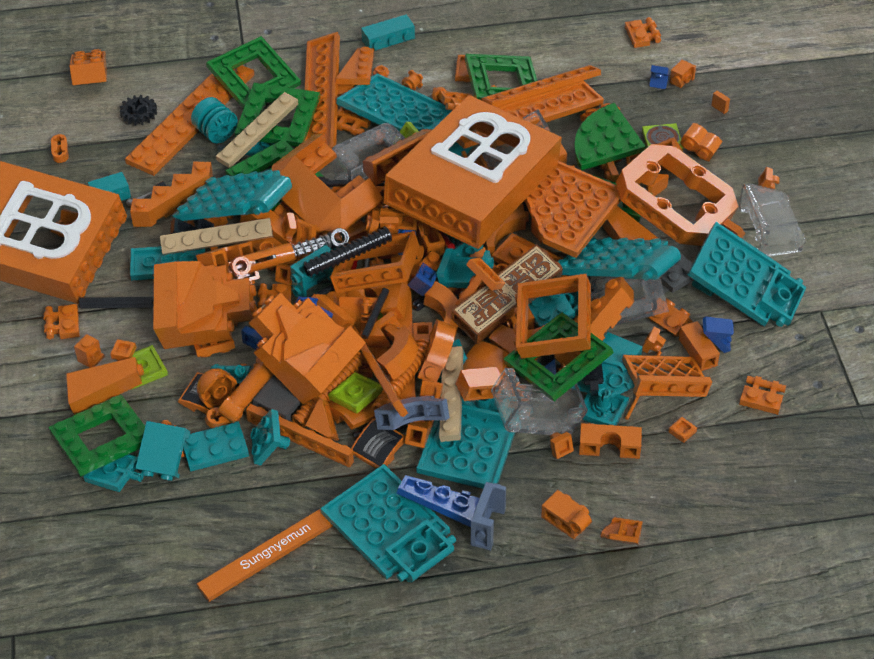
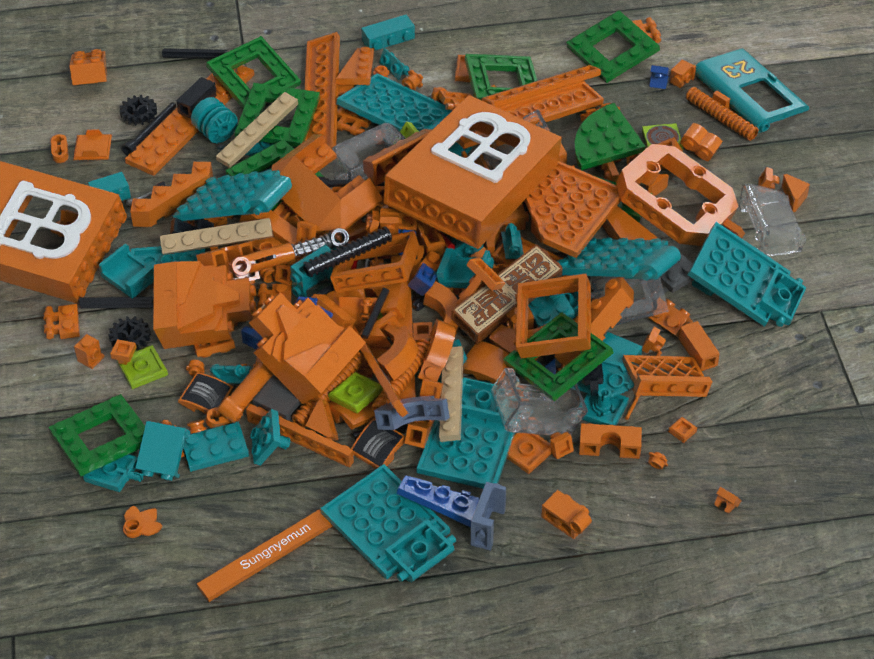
orange slope [66,357,144,415] -> none
orange cylinder [196,368,237,409] -> none
orange tile [282,213,303,239] -> none
orange brick [456,367,505,401] -> none
orange slope [601,517,643,545] -> none
blue slope [703,317,734,353] -> none
orange plate [739,376,786,415] -> none
none -> orange piece [73,129,112,160]
none -> teal panel [99,244,155,299]
none -> black gear [108,316,151,350]
none -> black piece [121,102,176,156]
none -> orange plate [123,506,162,538]
none -> black axle [162,48,228,59]
none -> black brick [176,77,217,119]
none -> orange plate [186,360,205,377]
none -> orange bush [187,419,206,434]
none -> orange bush [260,267,276,283]
none -> teal hinge [379,48,410,80]
none -> teal hinge [501,223,524,260]
none -> orange tile [507,426,552,474]
none -> green plate [566,10,660,83]
none -> orange plate [648,452,668,470]
none -> orange piece [686,87,759,141]
none -> teal piece [695,48,809,133]
none -> orange tile [715,487,742,513]
none -> orange slope [781,174,810,212]

